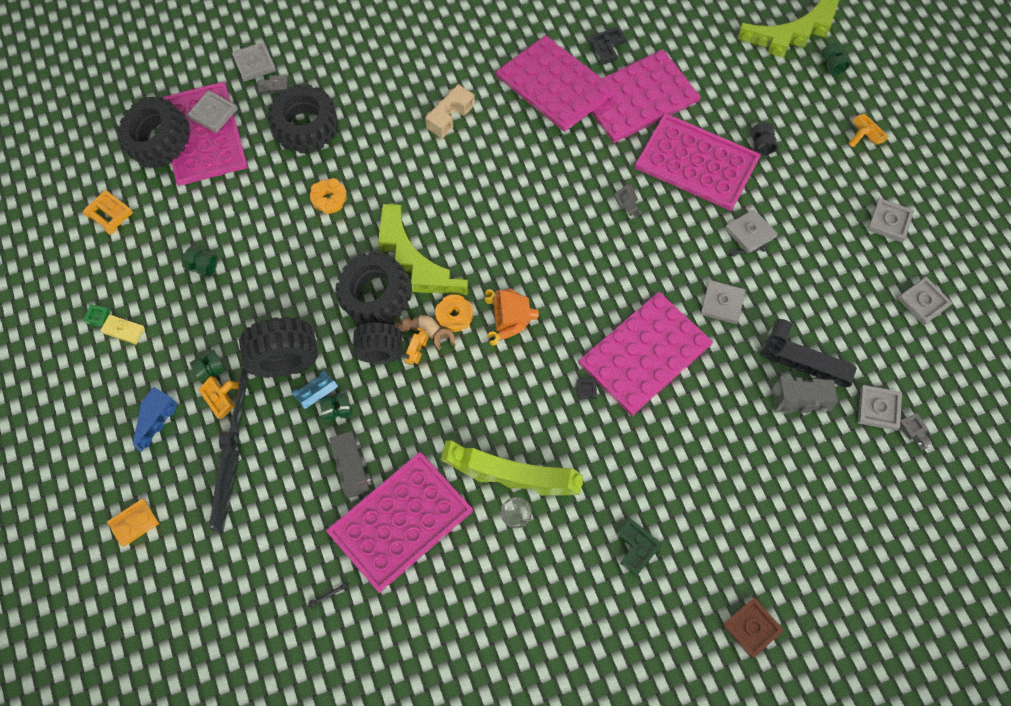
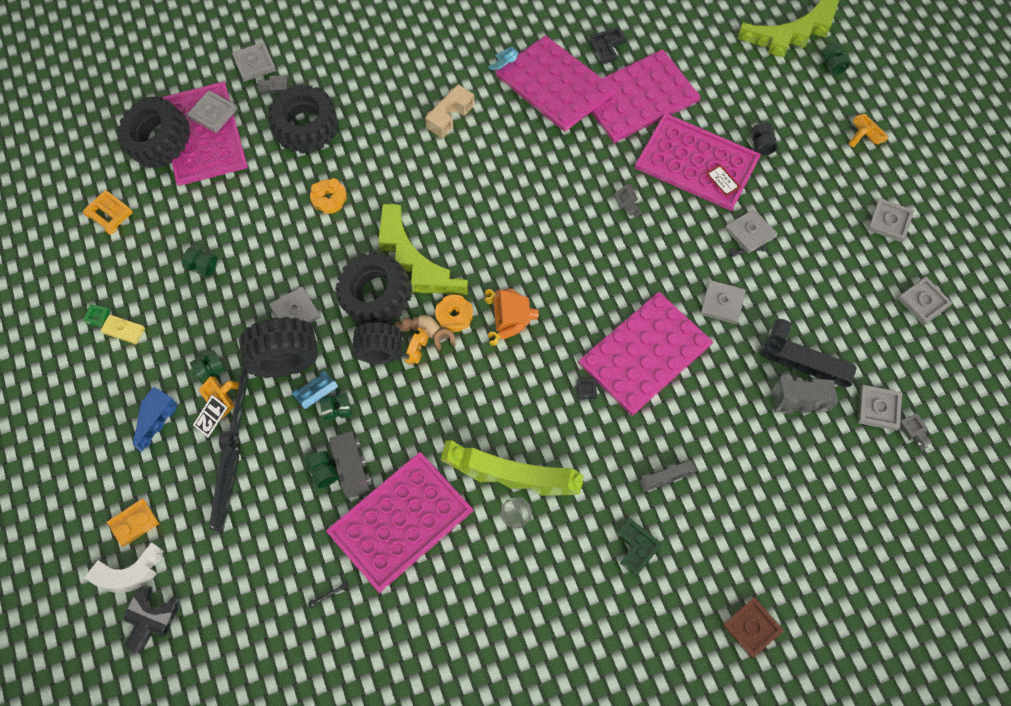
none -> white arch [84,543,164,593]
none -> black connector [123,585,180,654]
none -> sticker [193,395,228,438]
none -> light grey plate [269,287,321,324]
none -> dark green wheel [304,451,340,489]
none -> medium azure plate [488,47,518,70]
none -> dark grey beam [639,461,697,492]
none -> sticker [705,164,742,197]

